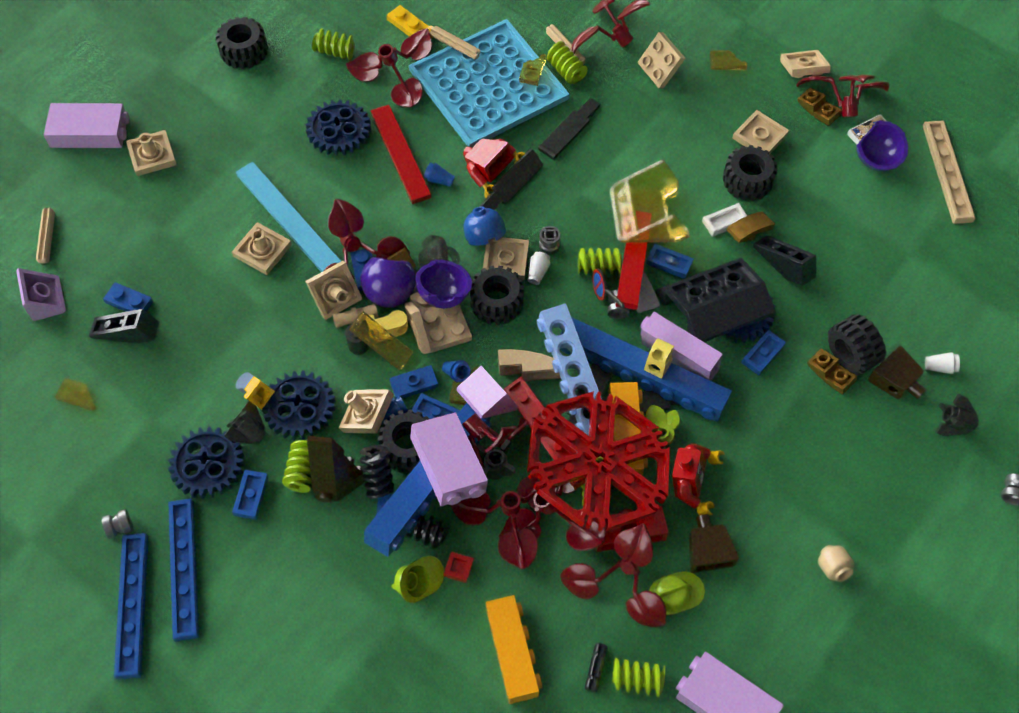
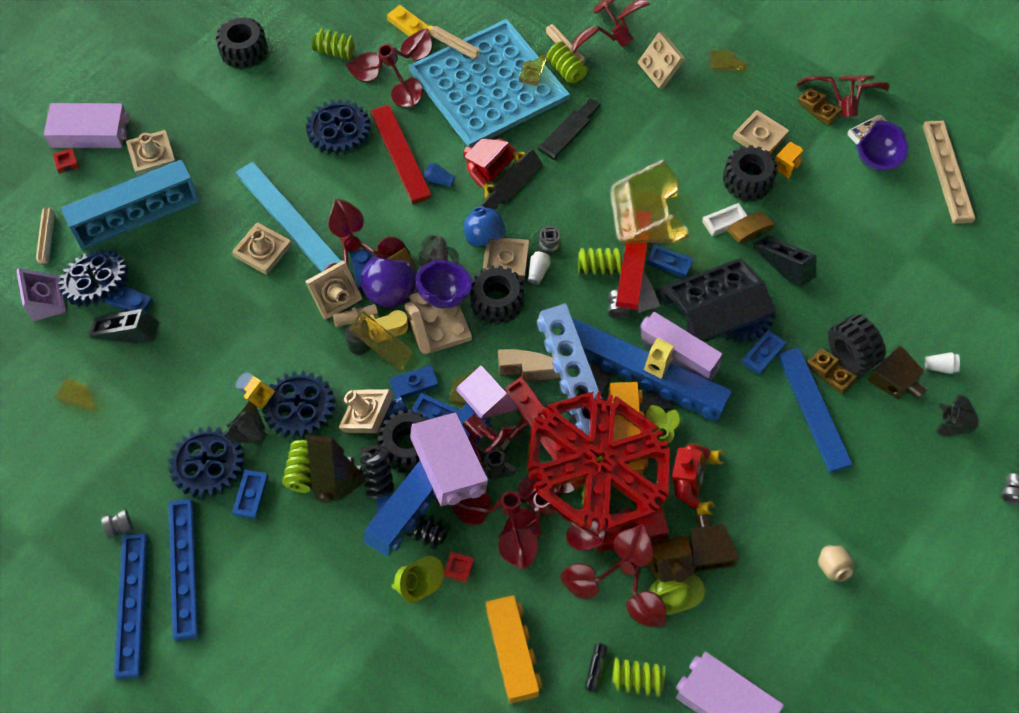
blue cone [442,360,471,382] -> none
piece [592,269,625,308] -> none
tan plate [780,50,831,78] -> none
none -> red plate [52,148,79,174]
none -> dark blue gear [58,249,130,307]
none -> dark azure brick [61,159,200,250]
none -> dark brown torso [646,535,694,582]
none -> light orange brick [775,141,804,179]
none -> blue tile [777,348,852,473]

